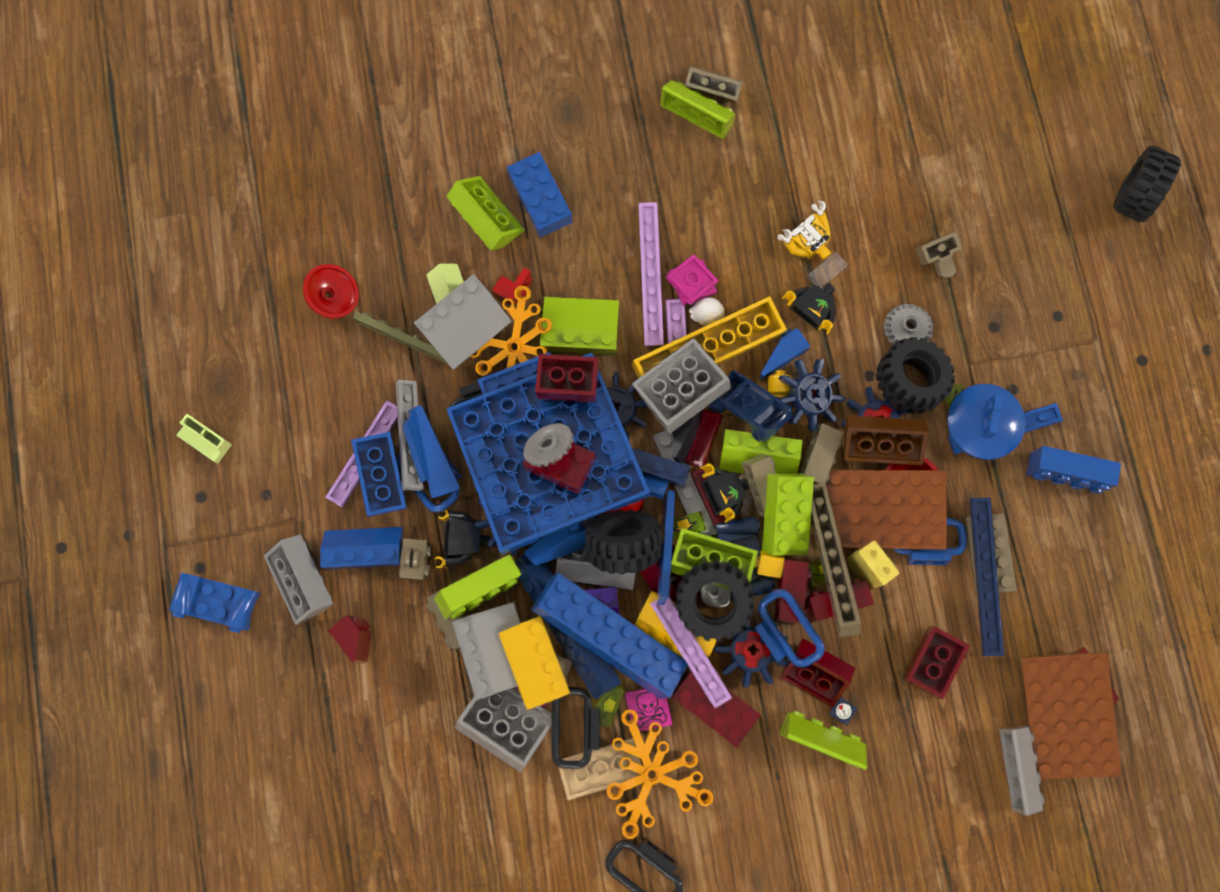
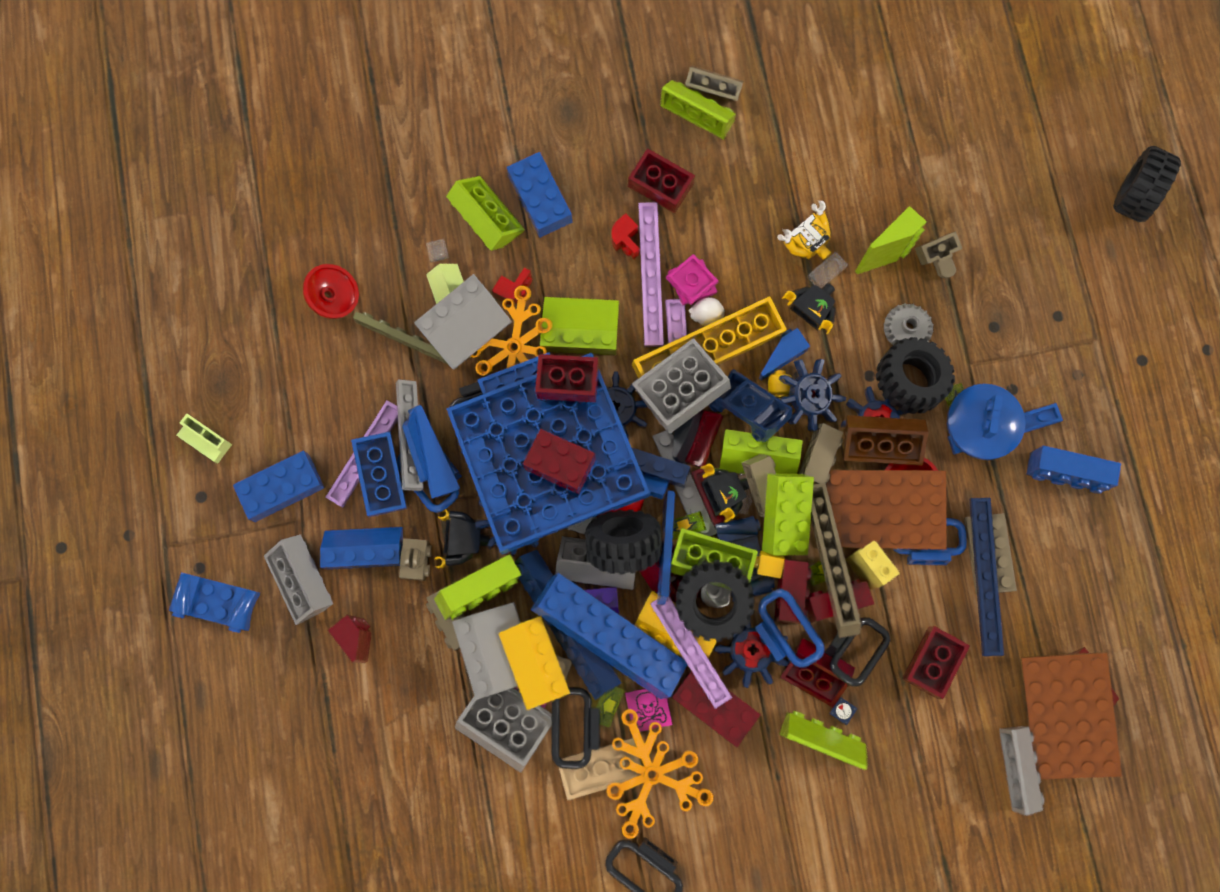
light grey gear [524,424,573,467] -> none
blue slope [525,522,586,566] -> none
none -> blue brick [233,450,325,522]
none -> clear plate [426,239,449,263]
none -> red brick [611,213,640,259]
none -> dark red brick [628,148,695,213]
none -> black bar [825,617,891,687]
none -> lime slope [855,206,927,274]

